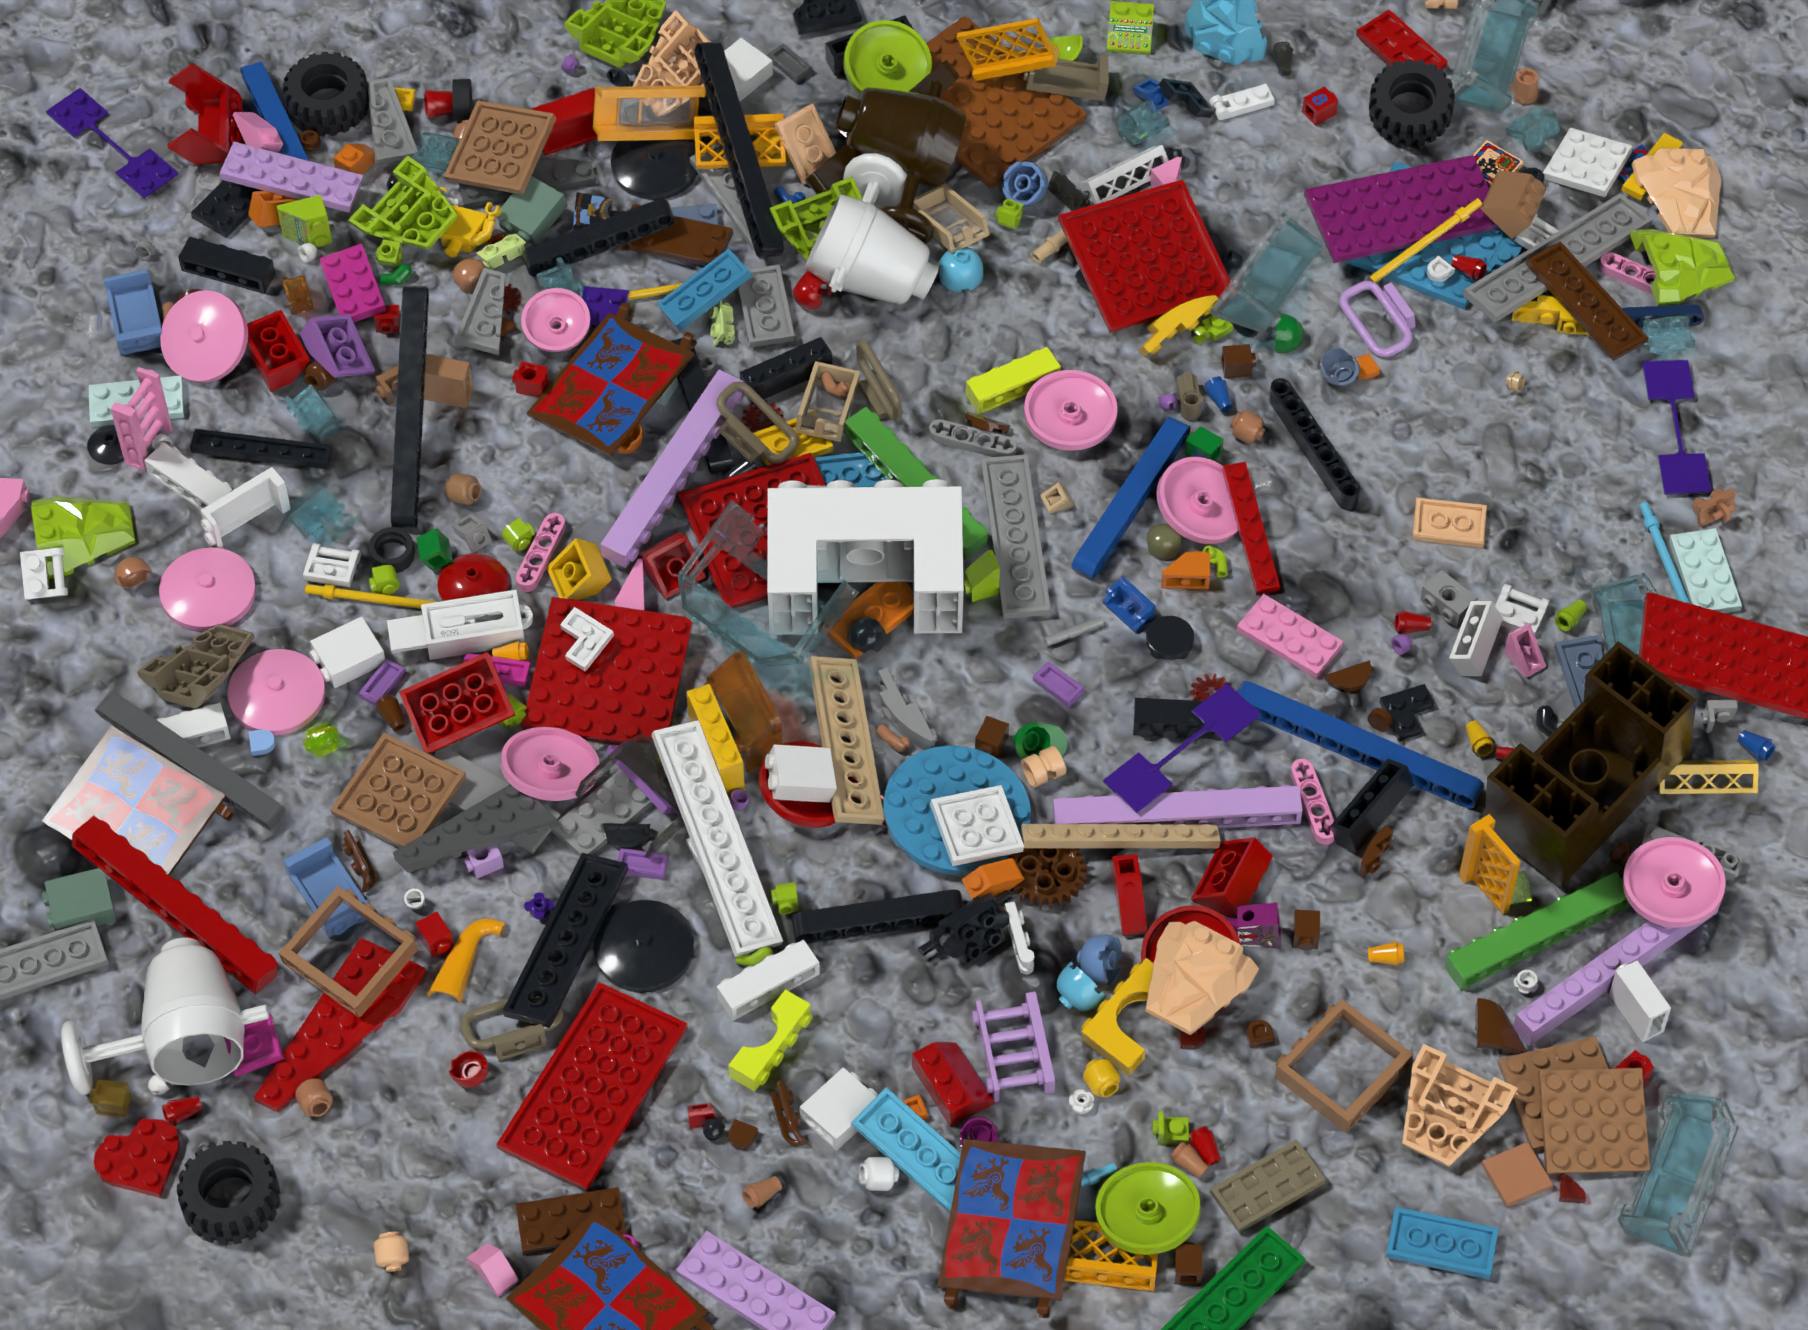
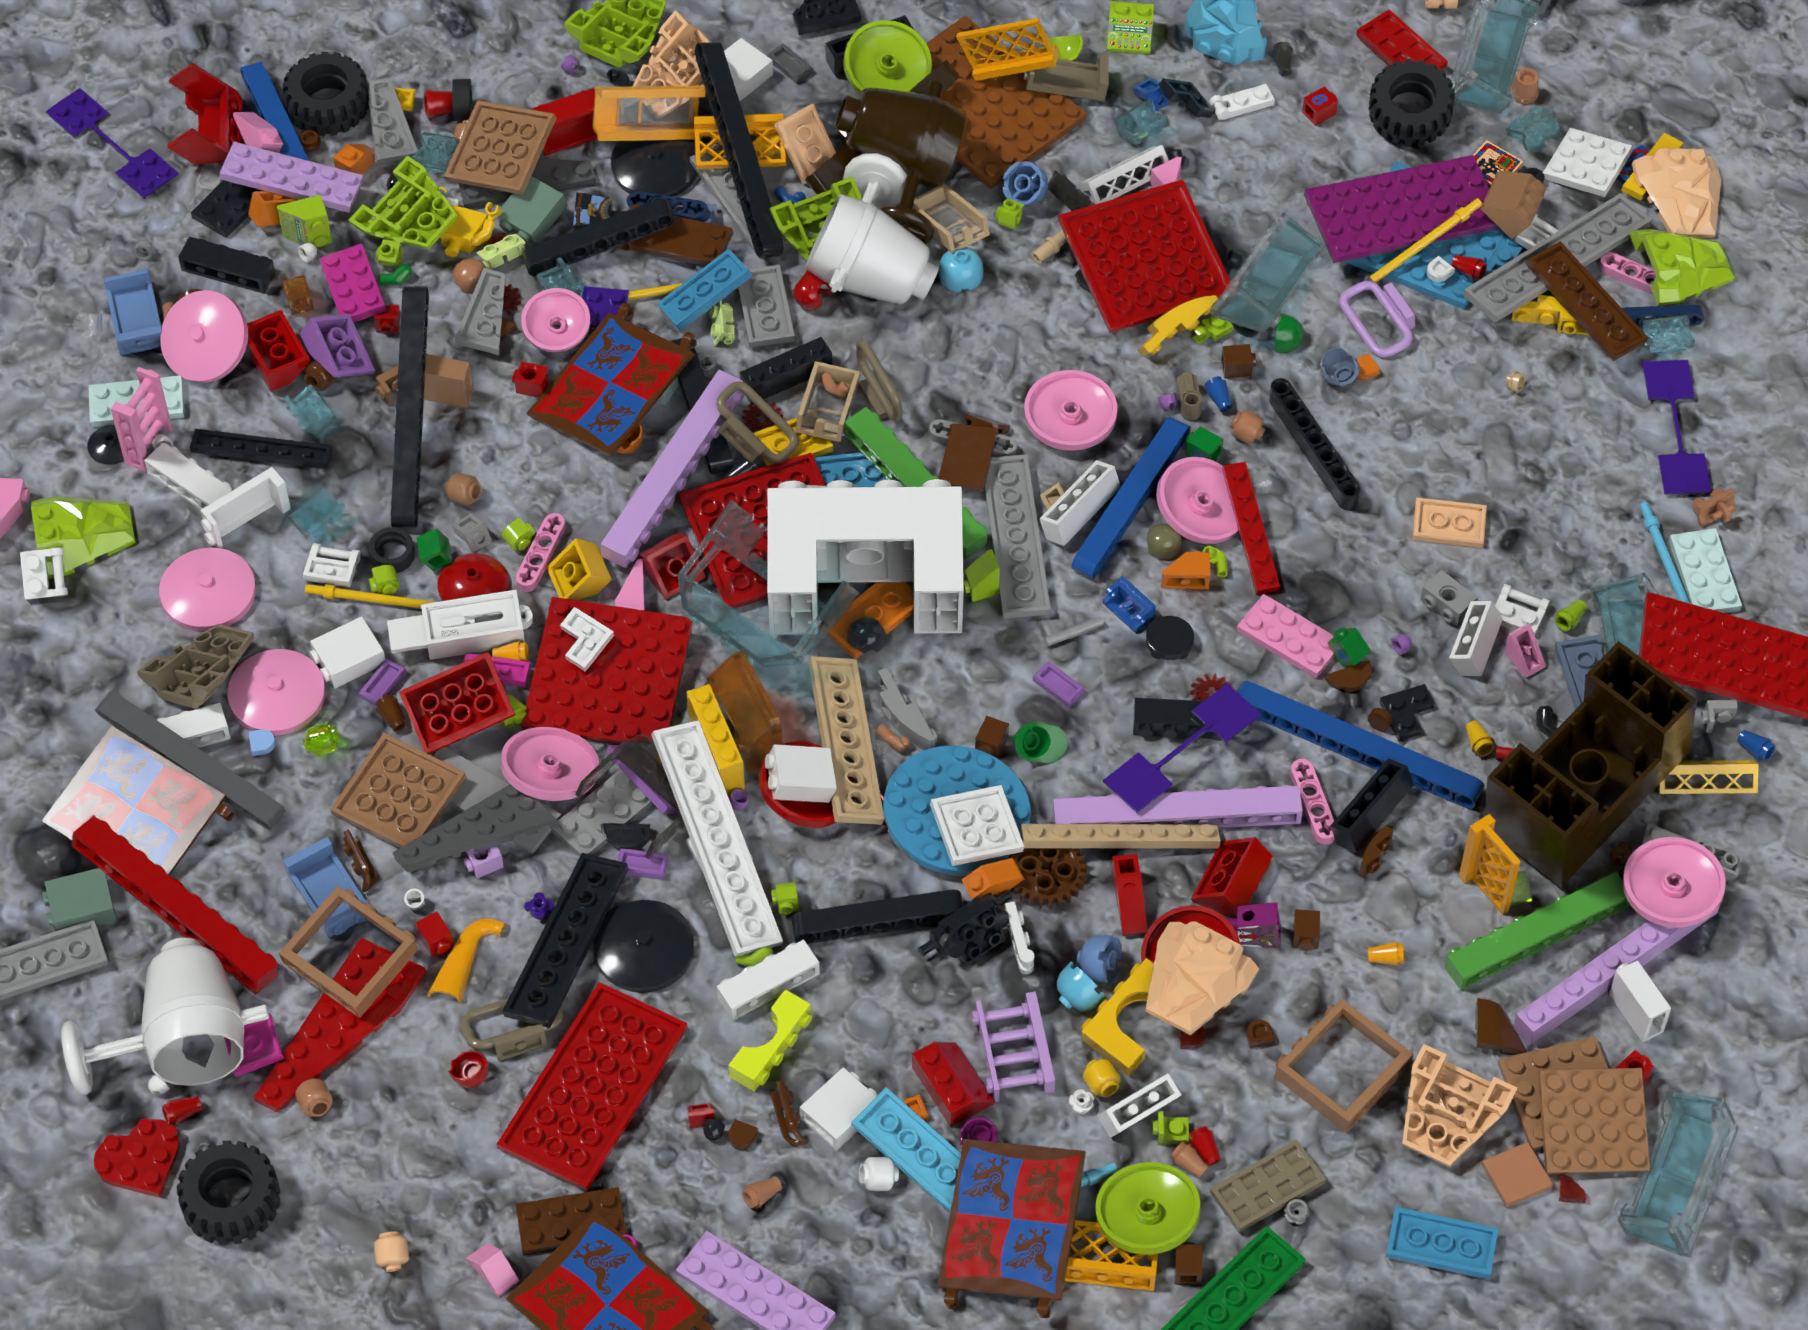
clear yellow brick [90,1080,132,1117] -> none
nougat hair [114,557,153,588] -> none
neon yellow brick [966,347,1061,414] -> none
light nougat wheel [1021,746,1066,788] -> none
red cone [1394,610,1431,634] -> none
white plate [1514,970,1539,994] -> none
none -> dark blue beam [627,191,710,222]
none -> reddish brown tile [938,423,998,492]
none -> white brick [1040,460,1121,546]
none -> white brick [1097,1073,1181,1138]
none -> light grey plate [1284,1199,1310,1224]
none -> green brick [1327,627,1371,666]

